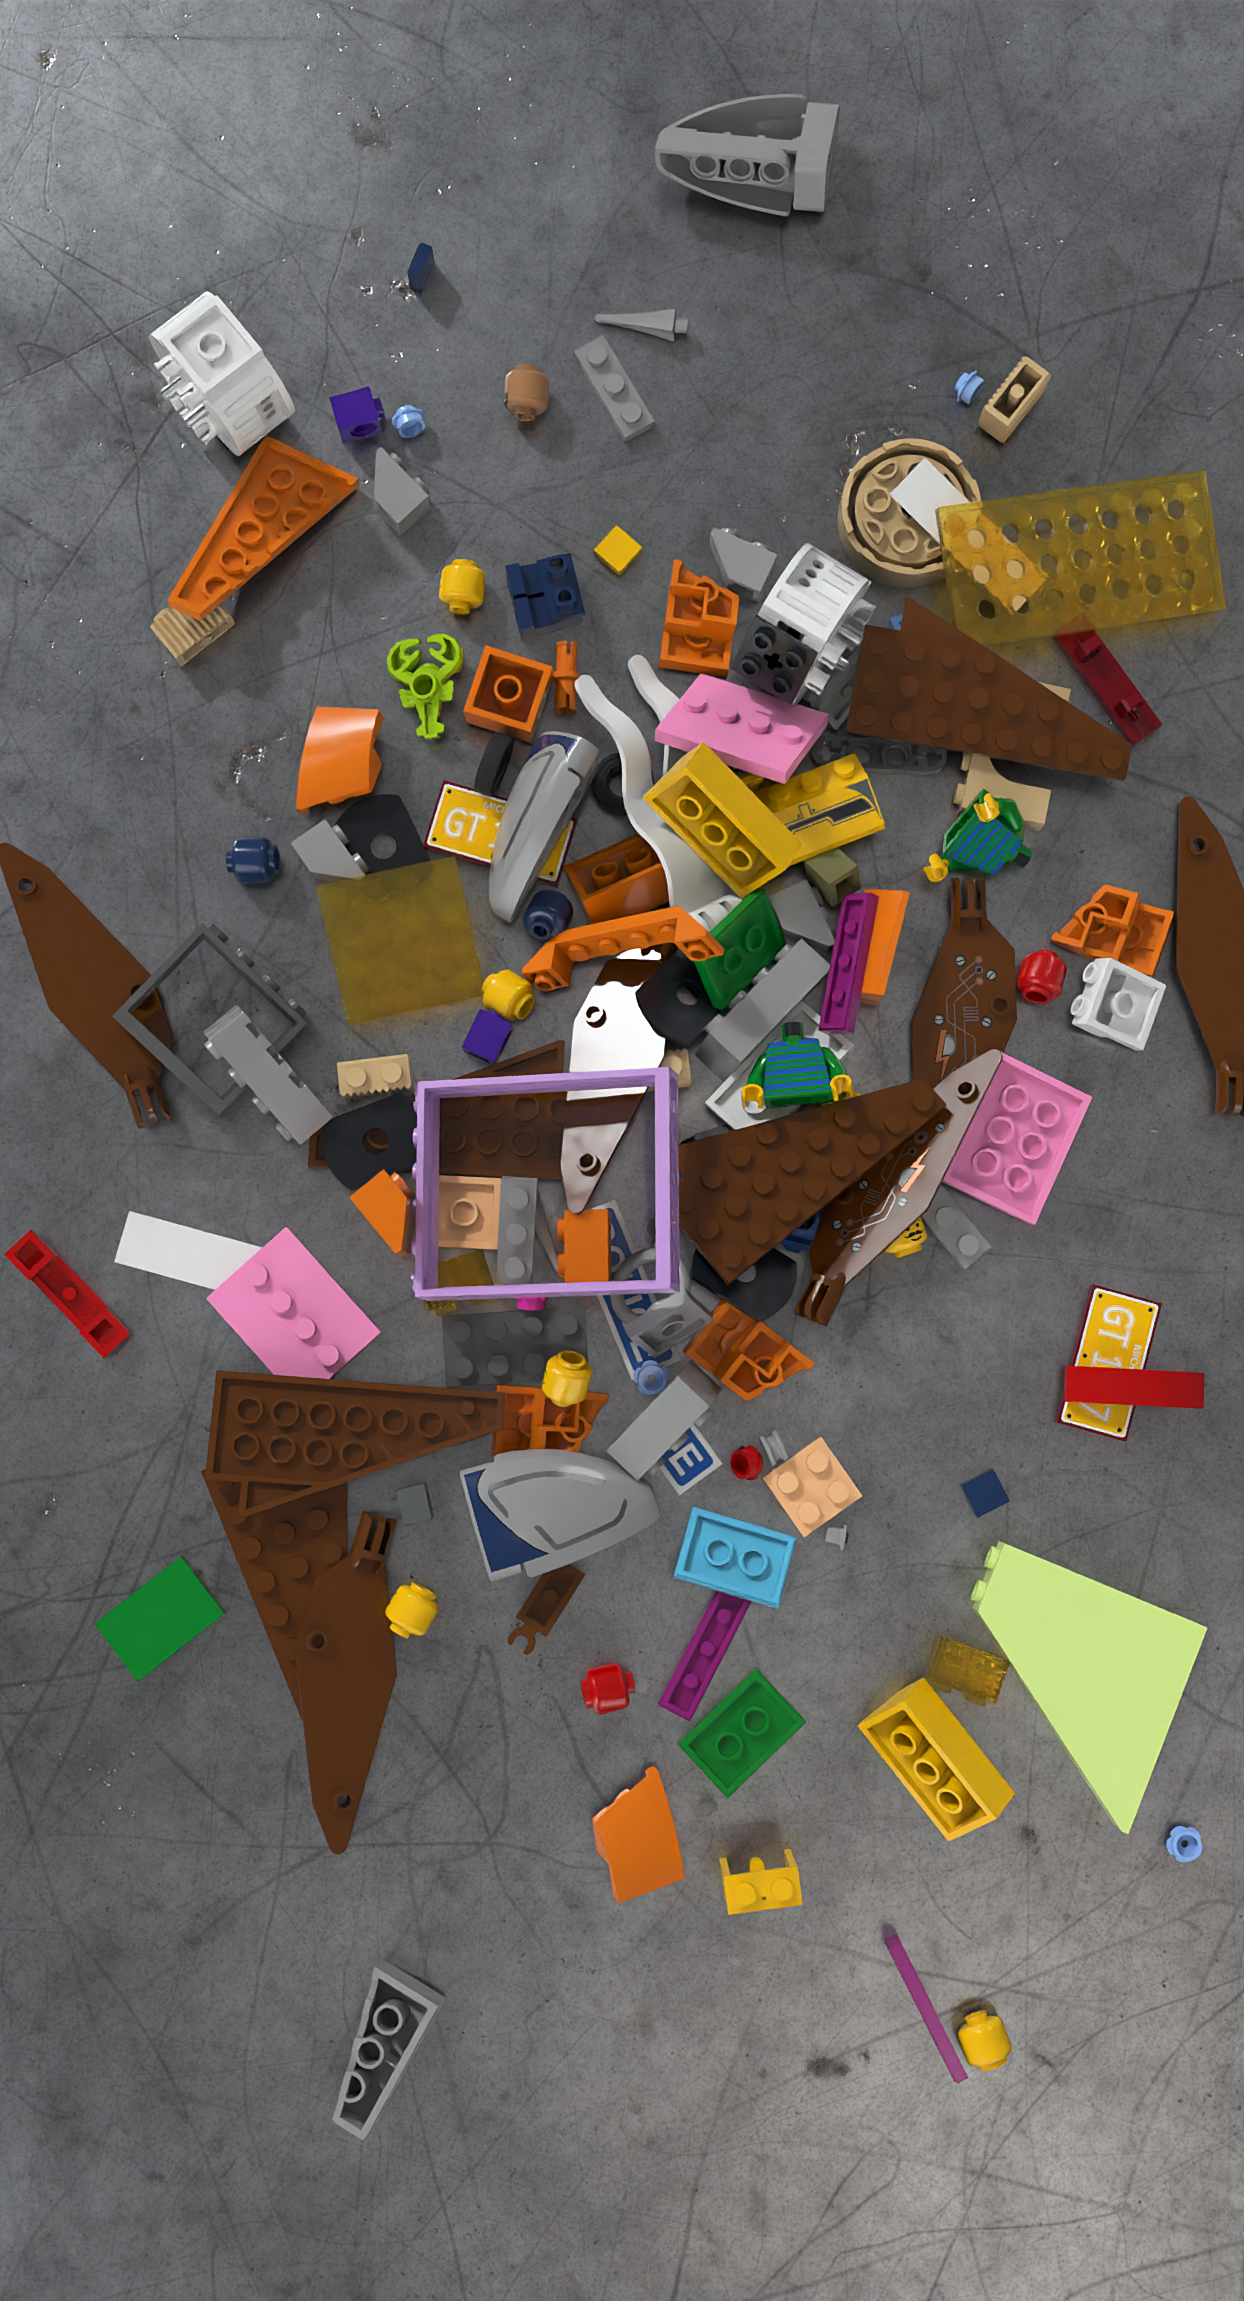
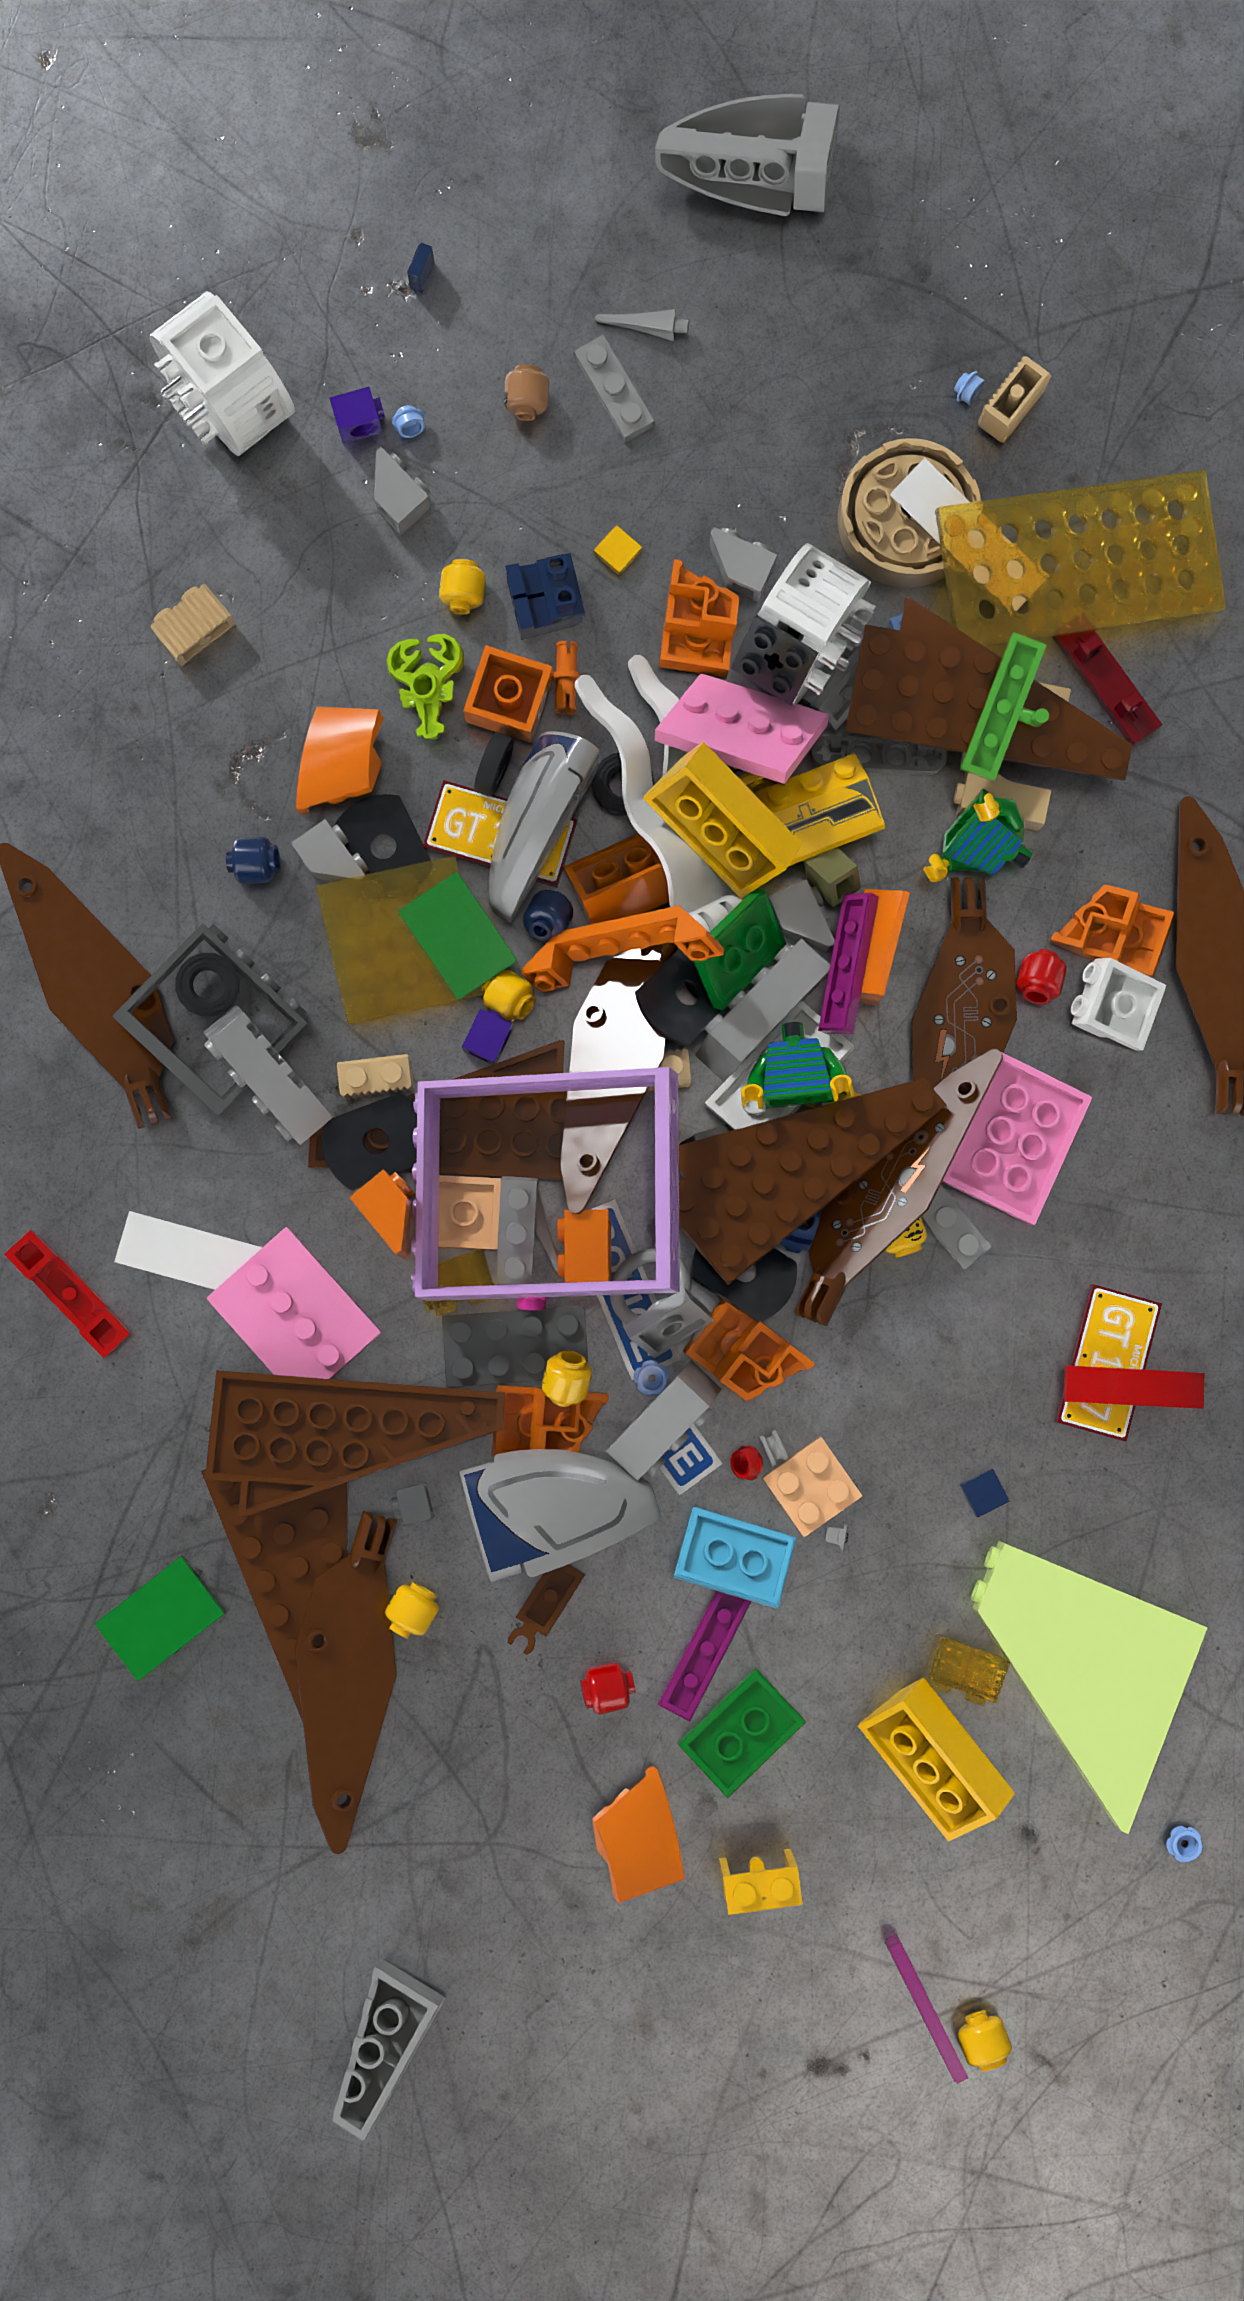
orange wing [168,435,359,621] -> none
none -> black tyre [175,953,240,1017]
none -> green tile [398,871,517,1000]
none -> bright green plate [960,632,1049,782]

